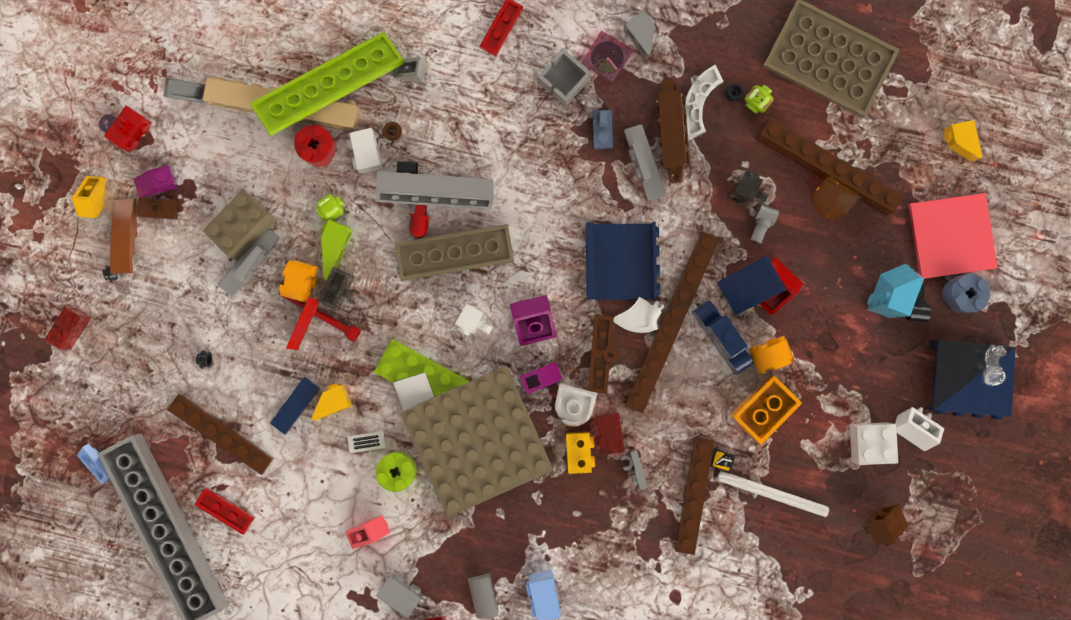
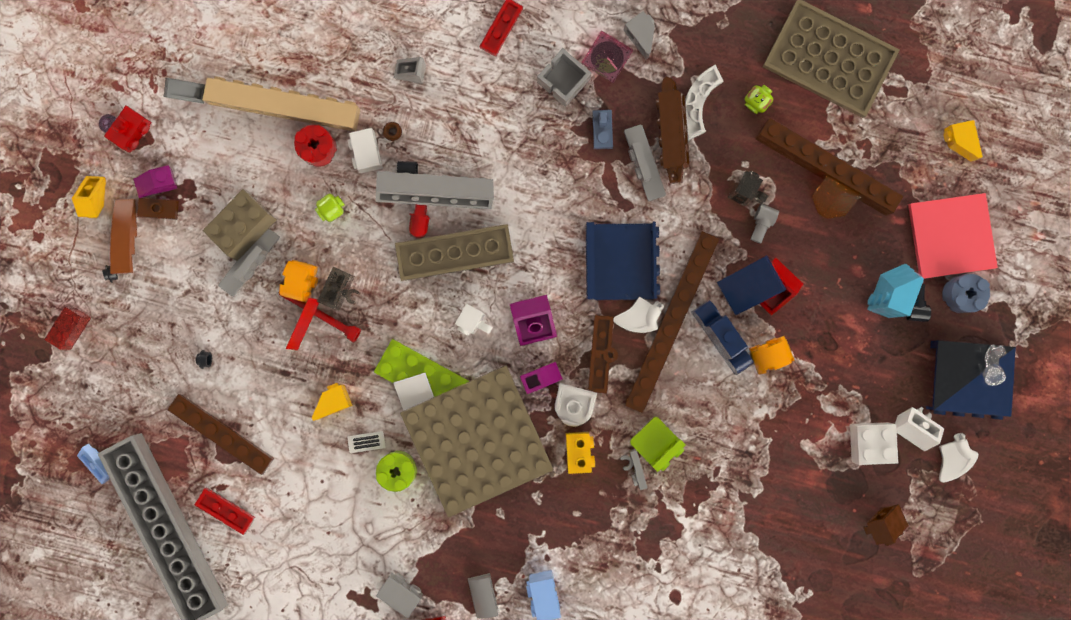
lime plate [249,32,404,136] -> none
dark blue tile [270,377,321,435] -> none
lime slope [321,219,353,283] -> none
coral slope [345,515,390,549] -> none
clear red brick [592,412,625,455] -> none
reddish brown plate [675,436,715,555] -> none
slope [710,448,736,473] -> none
white axle [717,471,829,517] -> none
black plate [725,84,744,102] -> none
light orange brick [729,375,802,445] -> none
none -> lime bracket [630,417,686,472]
none -> white arm [939,433,978,483]

